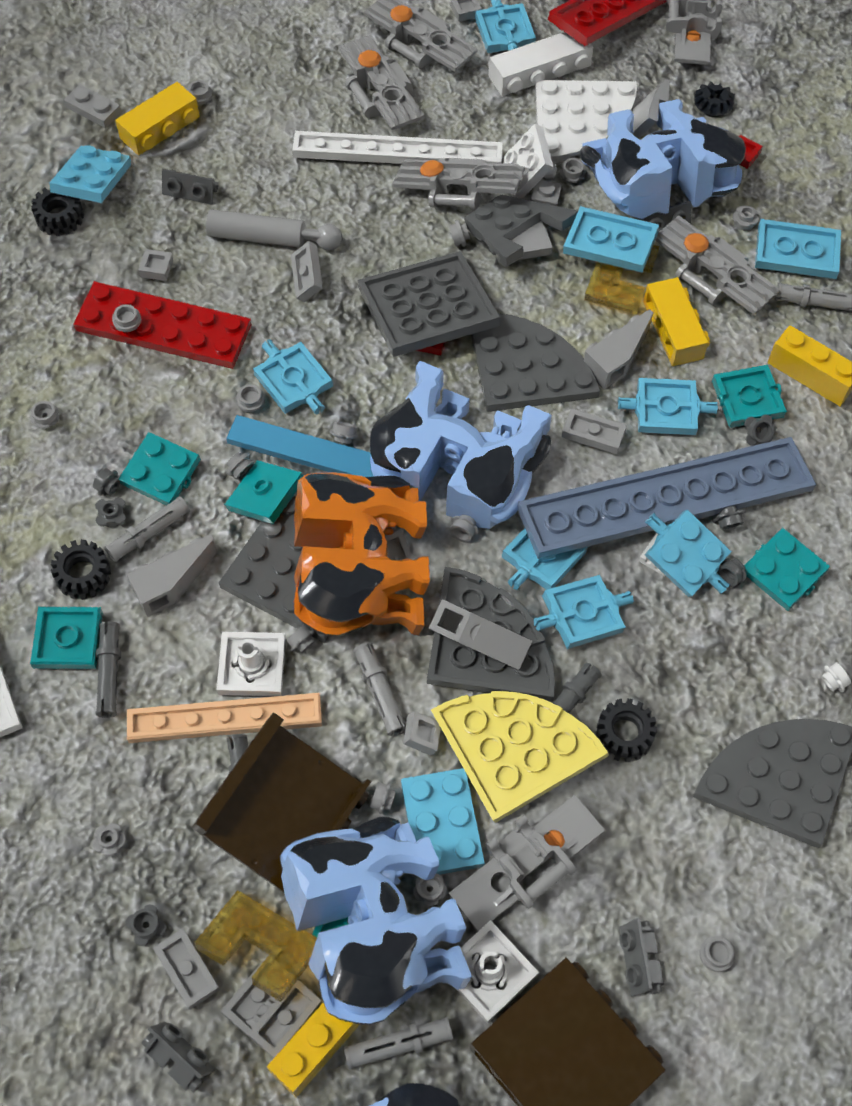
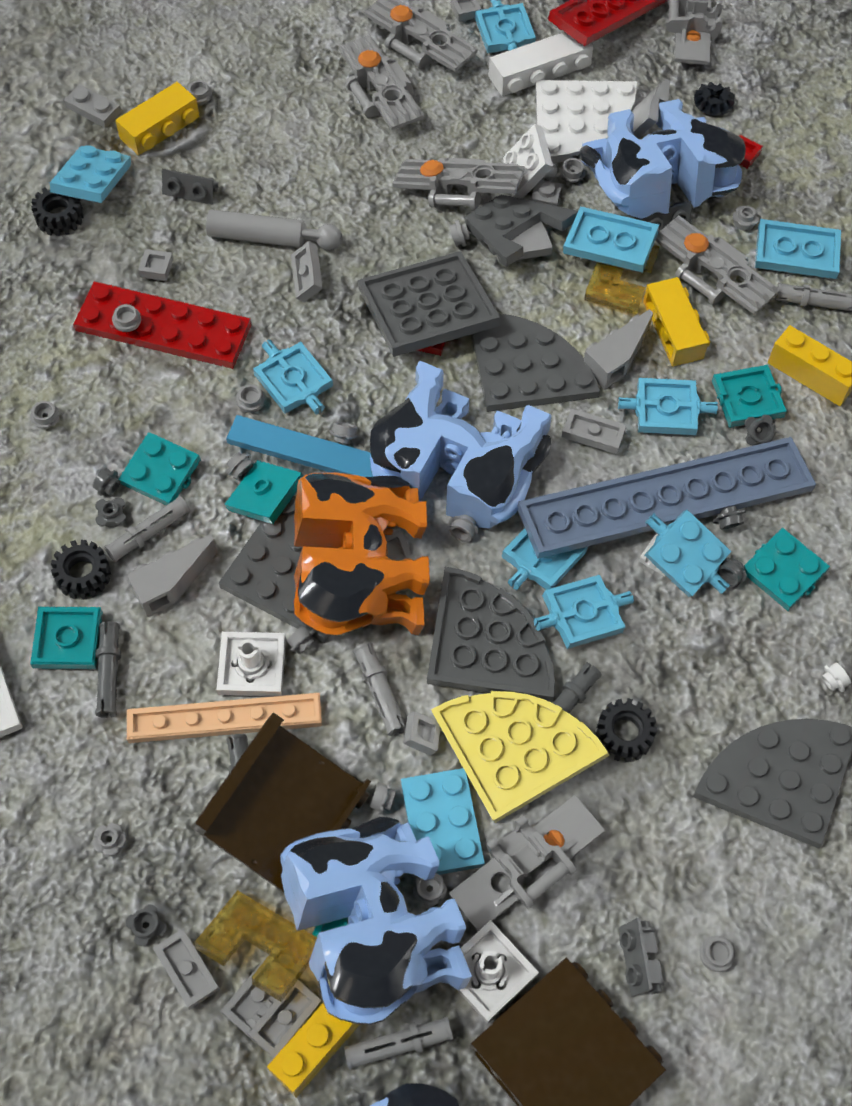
dark grey hinge [142,1021,216,1093] -> none
white plate [292,131,503,164] -> none
light grey slope [429,599,533,670] -> none

